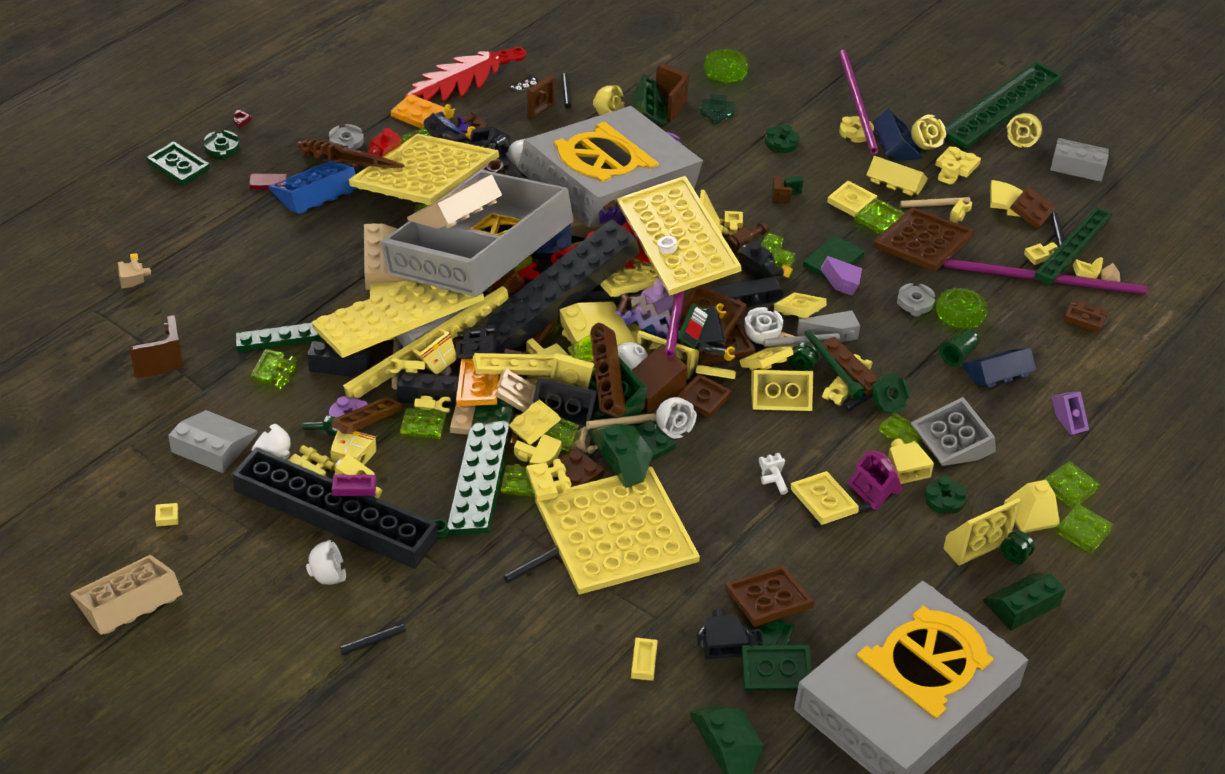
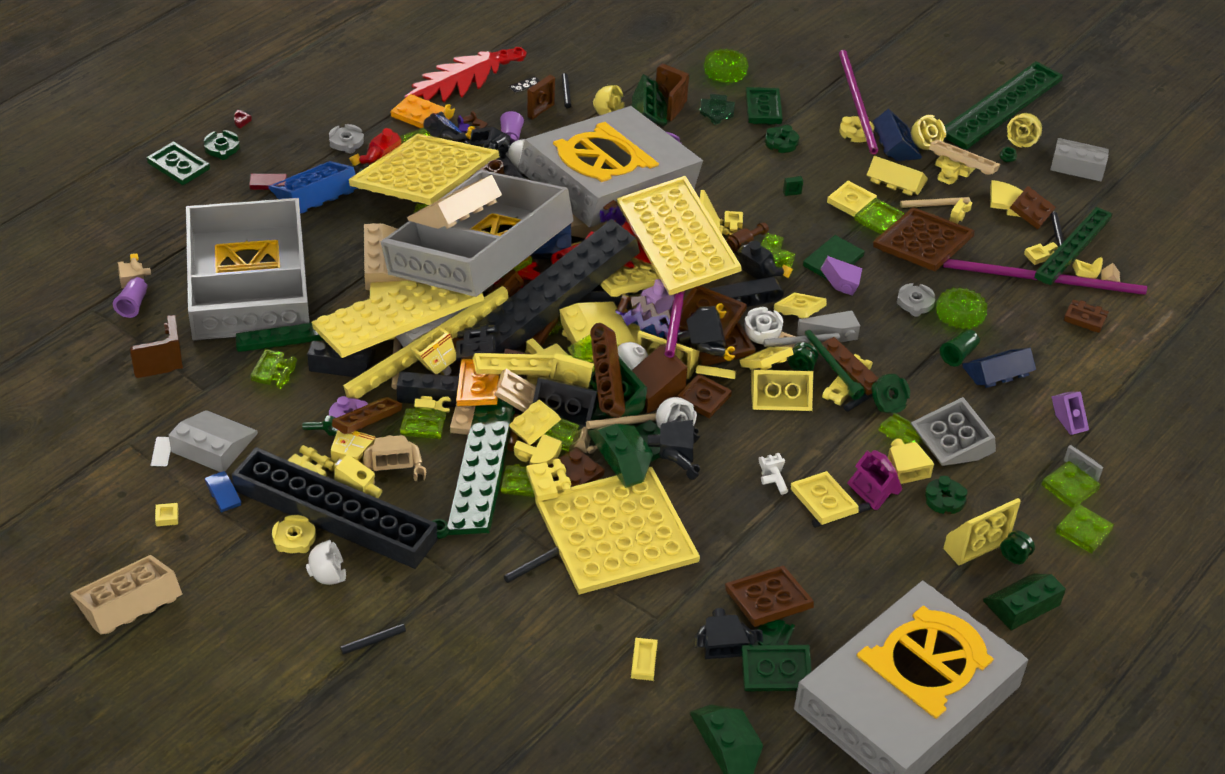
white cylinder [252,423,290,460] -> none
reddish brown piece [297,138,405,168] -> none
magenta plate [332,475,376,496] -> none
light yellow plate [387,357,425,373] -> none
white tile [658,236,677,254] -> none
slope [678,303,709,348] -> none
reddish brown bracket [772,175,792,203] -> none
light yellow slope [1004,480,1060,533] -> none
none -> medium lavender plant [113,277,148,318]
none -> white sticker [151,437,171,466]
none -> light grey panel [186,198,310,340]
none -> blue slope [205,471,241,512]
none -> light yellow plate [272,515,316,553]
none -> tan torso [363,435,426,485]
none -> medium lavender plant [500,111,524,144]
none -> black torso [648,419,700,480]
none -> dark green plate [746,87,783,124]
none -> tan plate [929,139,1000,175]
none -> dark green plate [999,147,1017,162]
none -> light grey slope [1064,445,1103,483]

